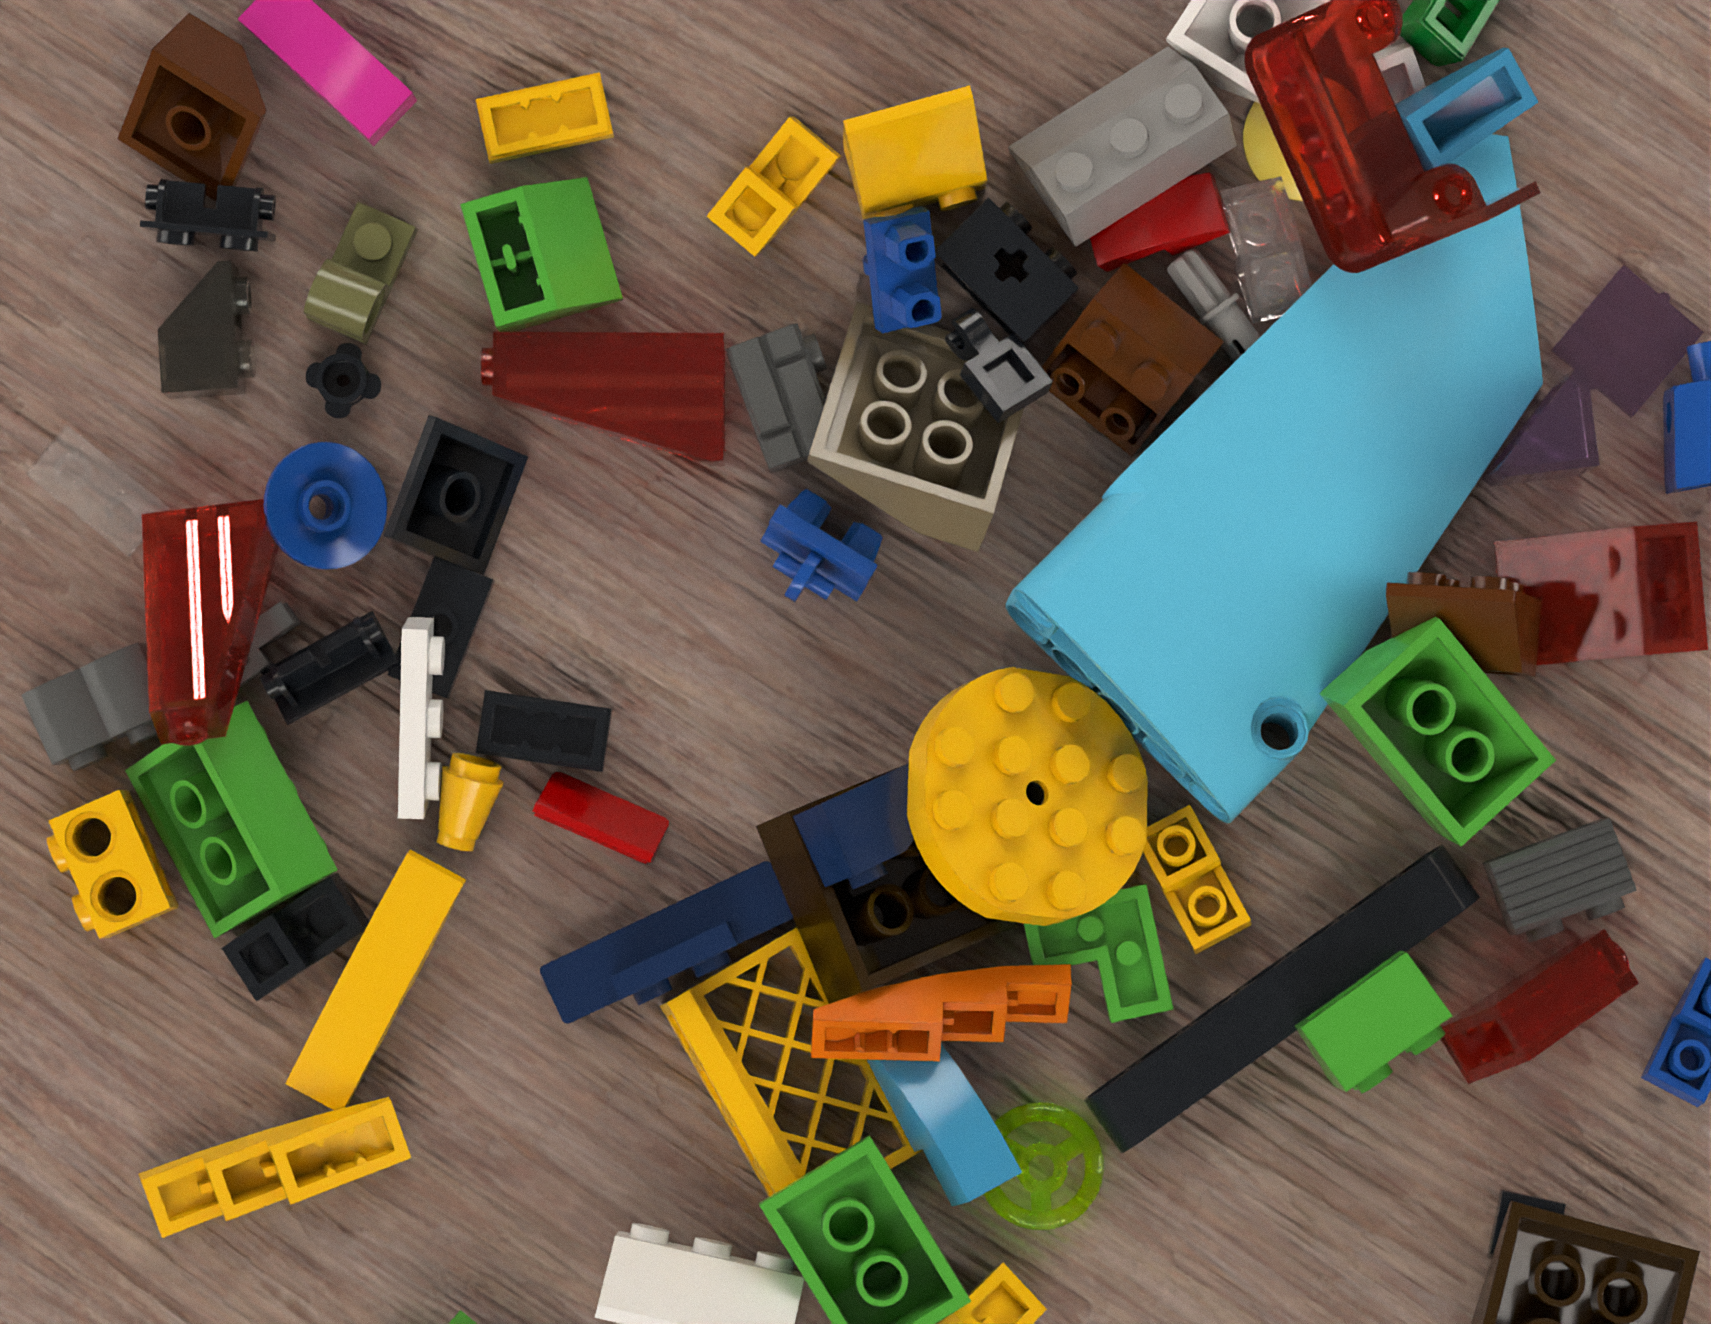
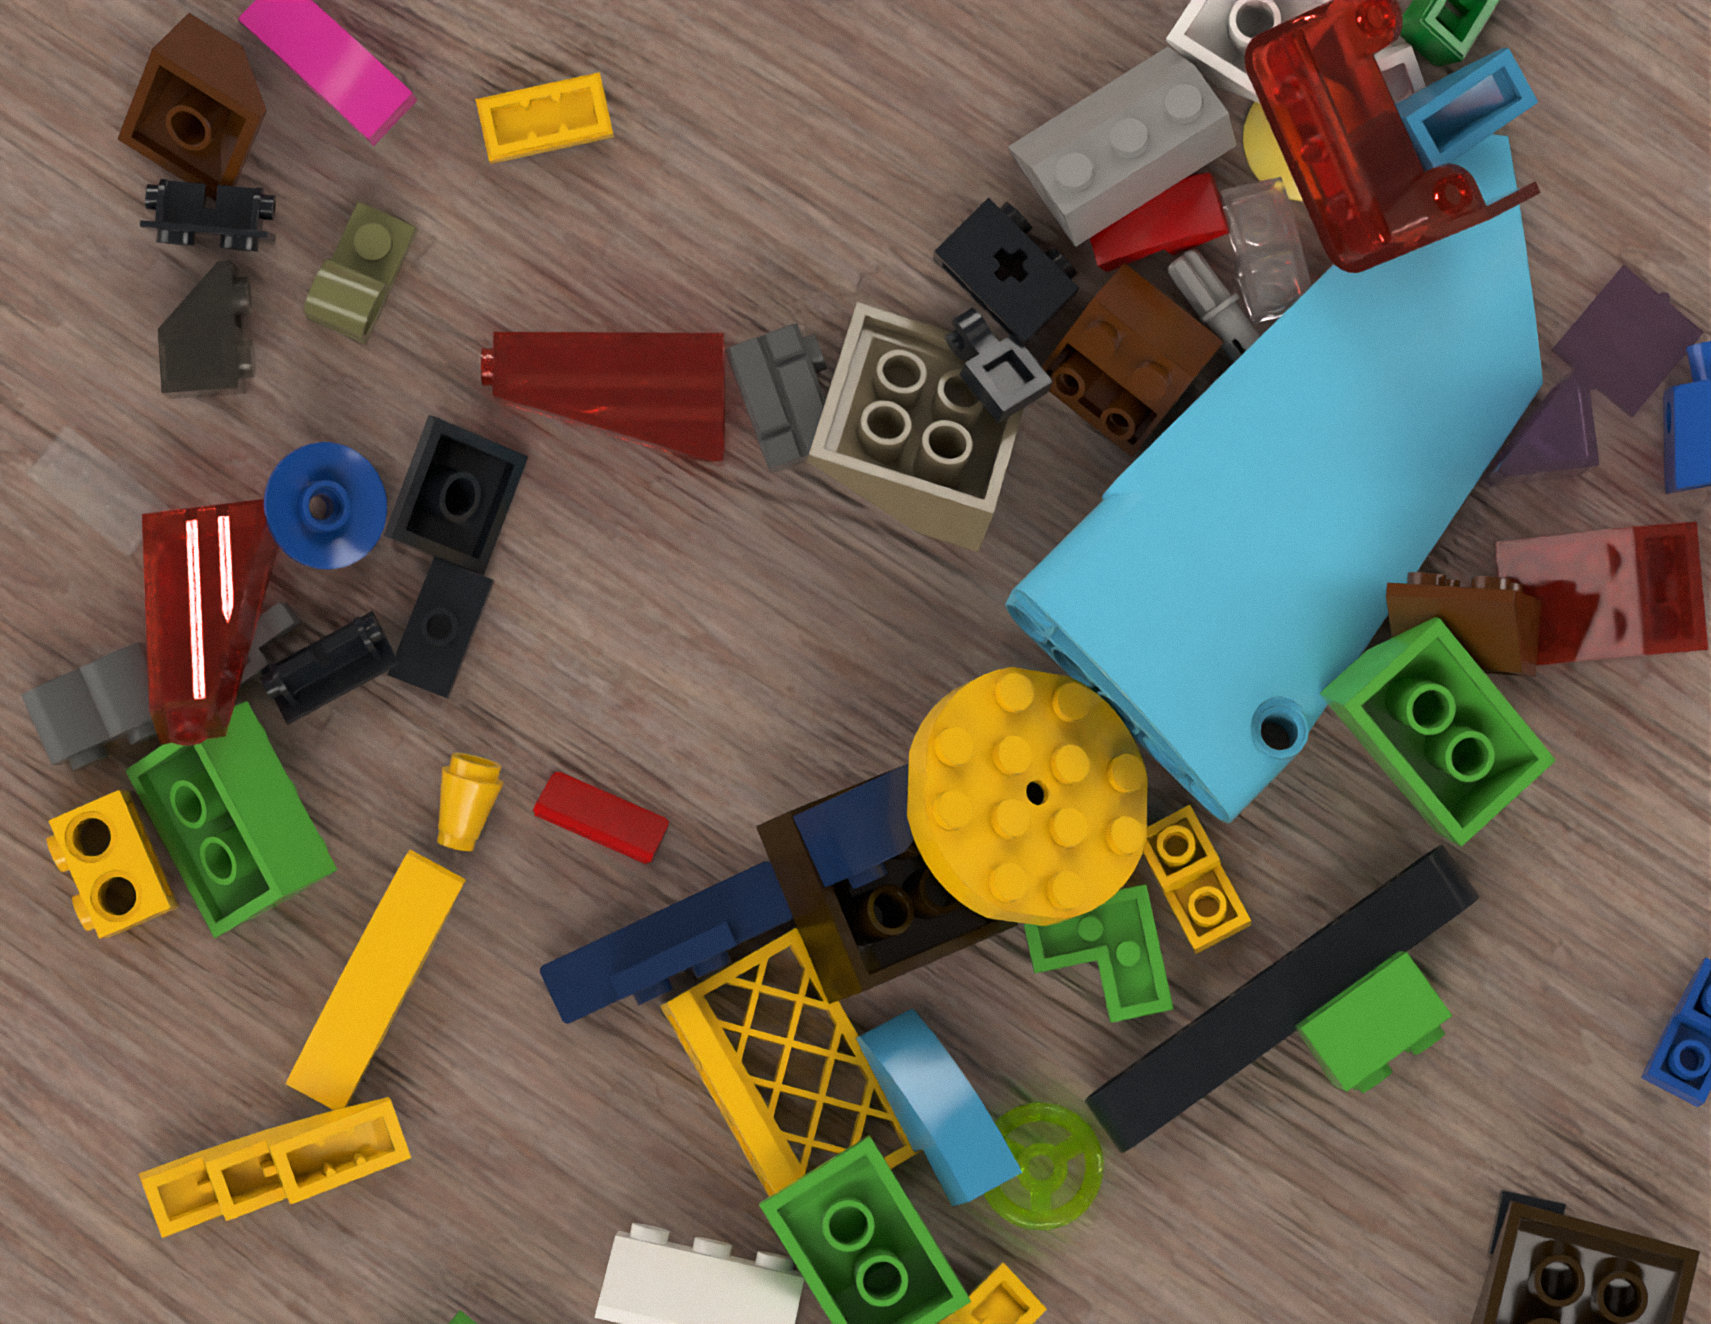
black slope [221,873,370,1002] -> none
black plate [306,343,382,419] -> none
white plate [398,617,445,819] -> none
bright green slope [460,177,623,335] -> none
black plate [476,690,613,772] -> none
yellow slope [706,116,842,257] -> none
blue hips [760,489,883,602] -> none
orange slope [811,964,1072,1062] -> none
yellow slope [843,85,987,219] -> none
blue hips [862,206,942,334] -> none
clear red slope [1440,929,1639,1084] -> none
dark grey brick [1482,818,1637,942] -> none

